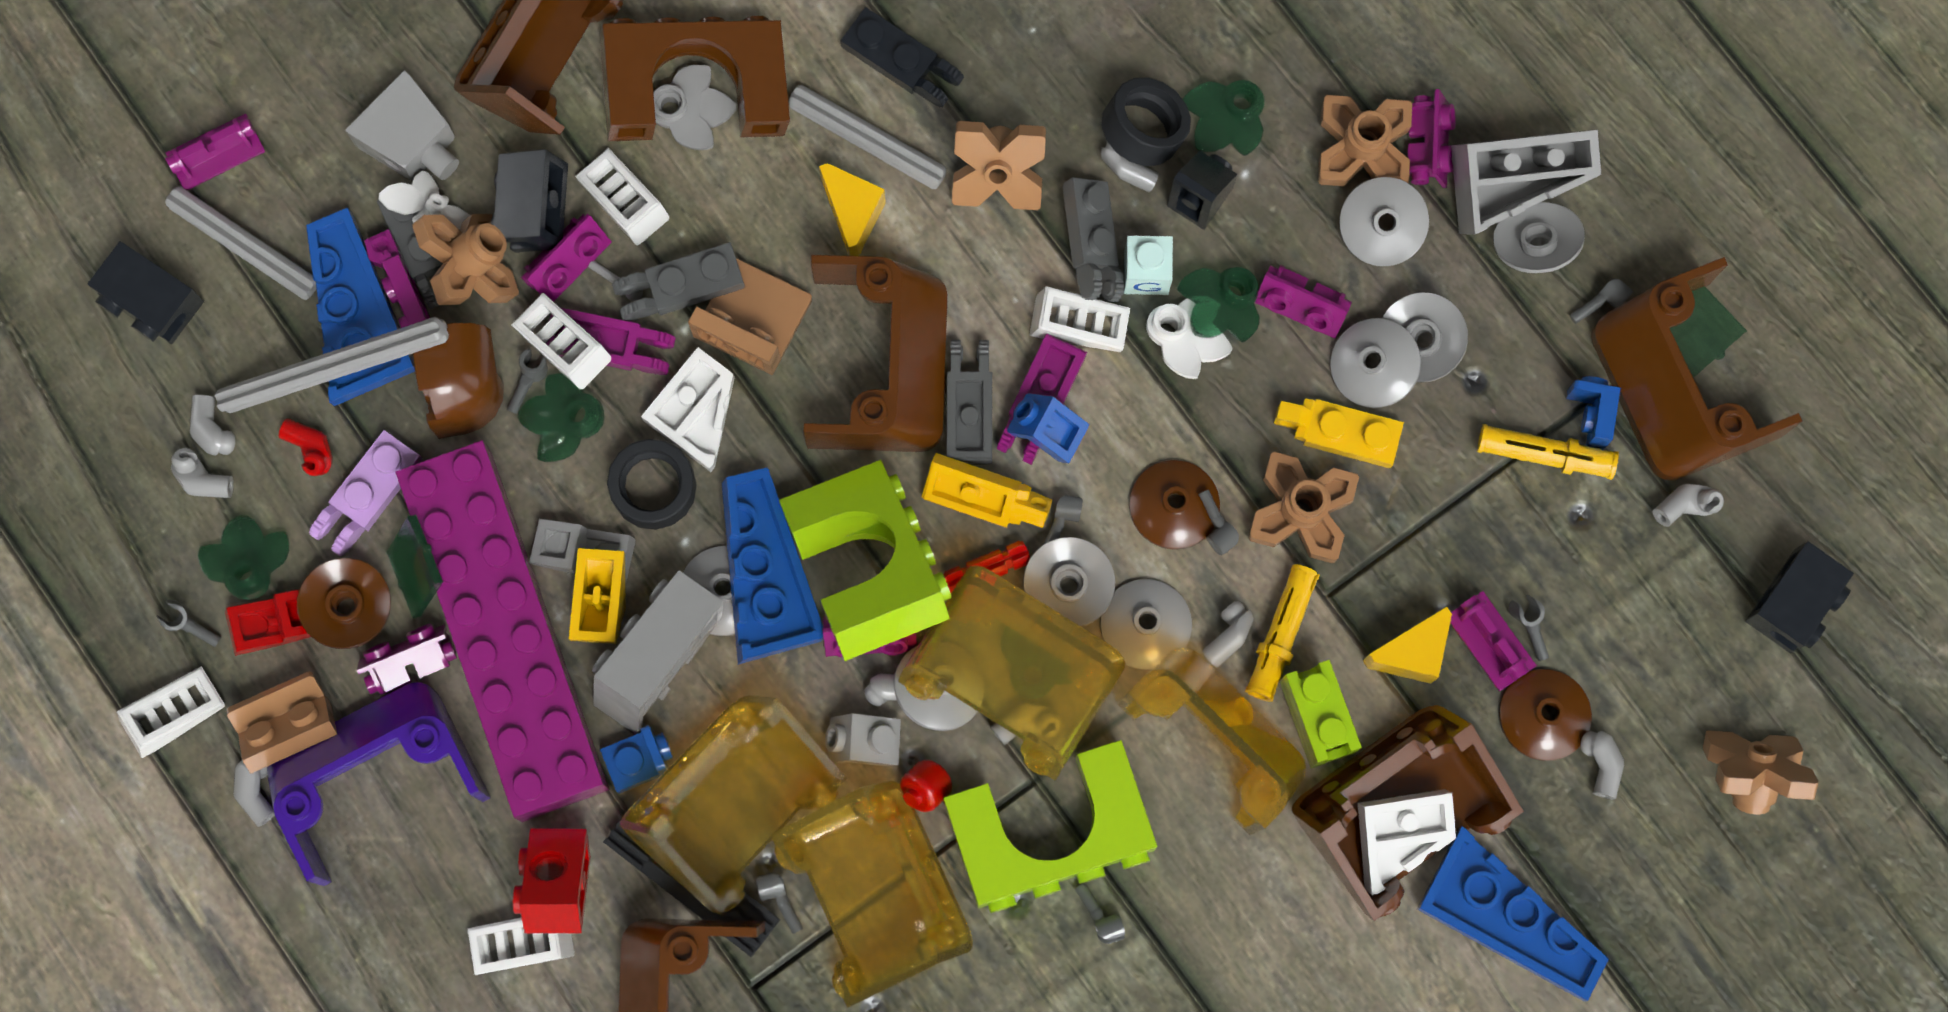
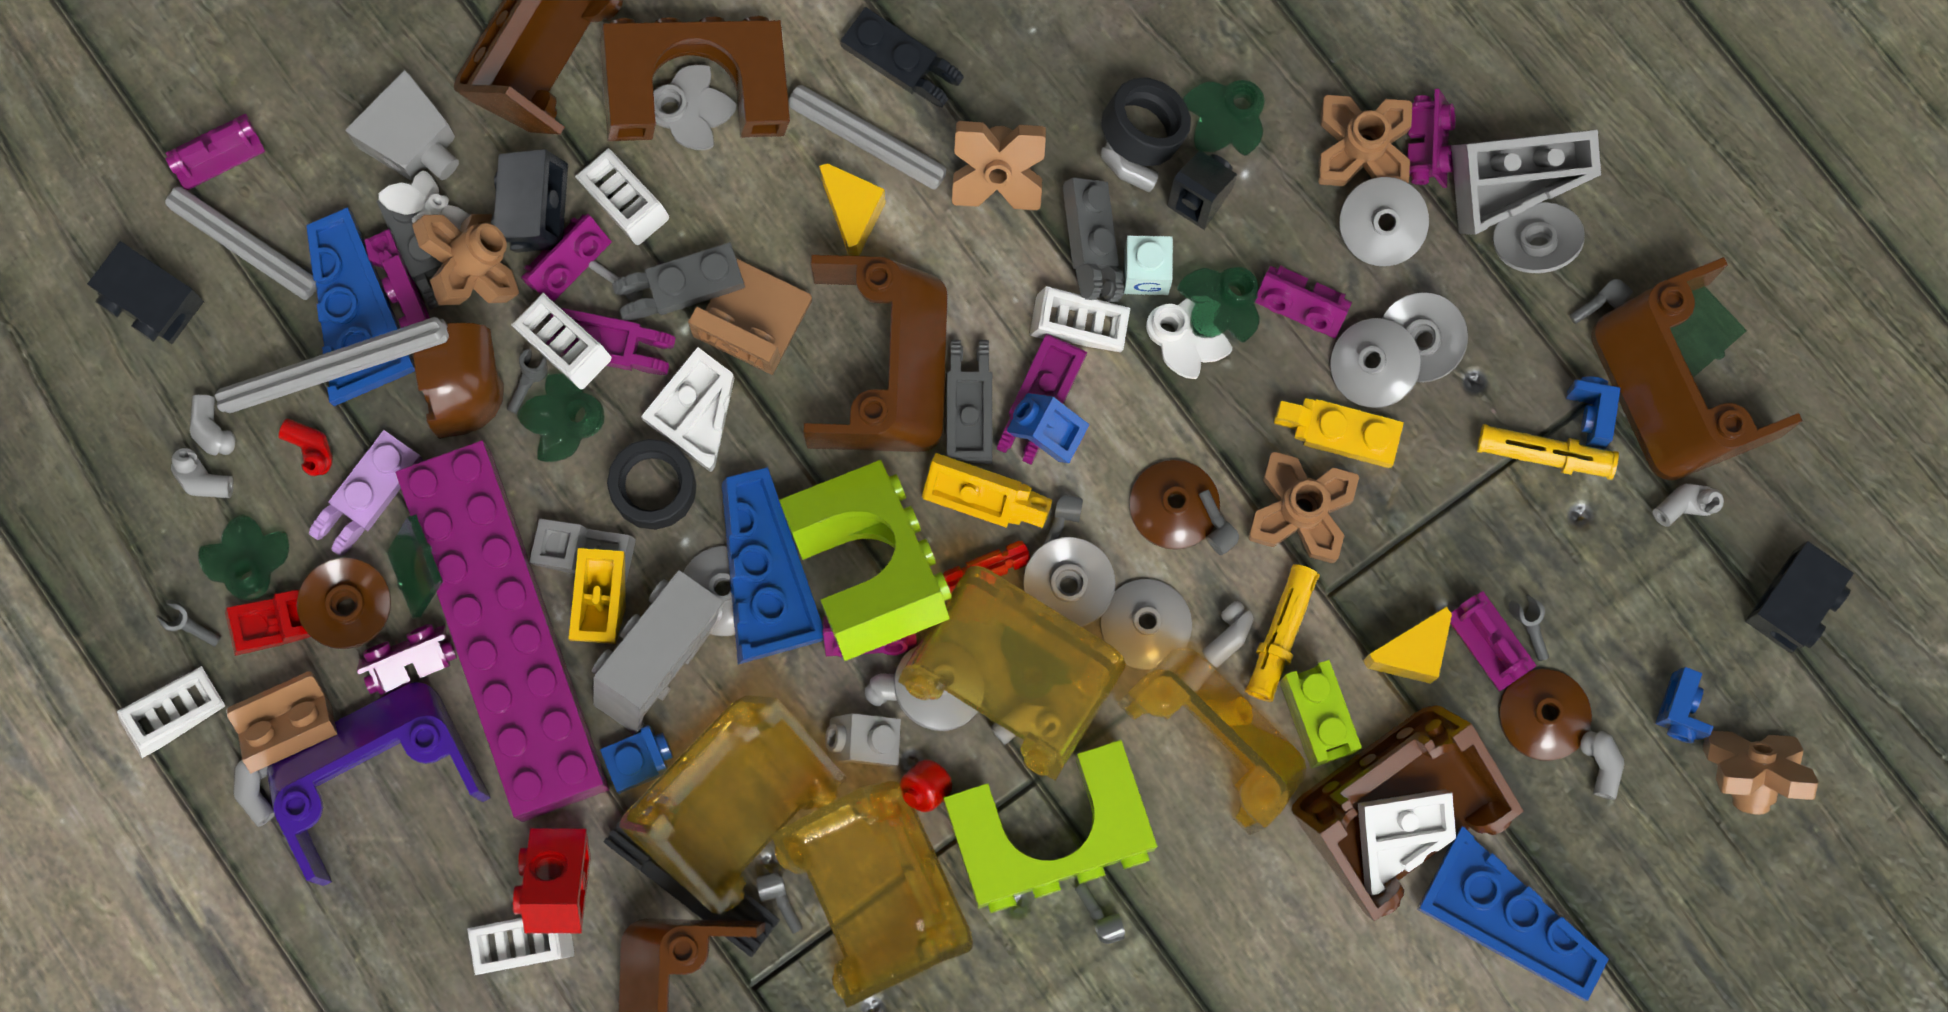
none -> blue bracket [1655,667,1713,743]

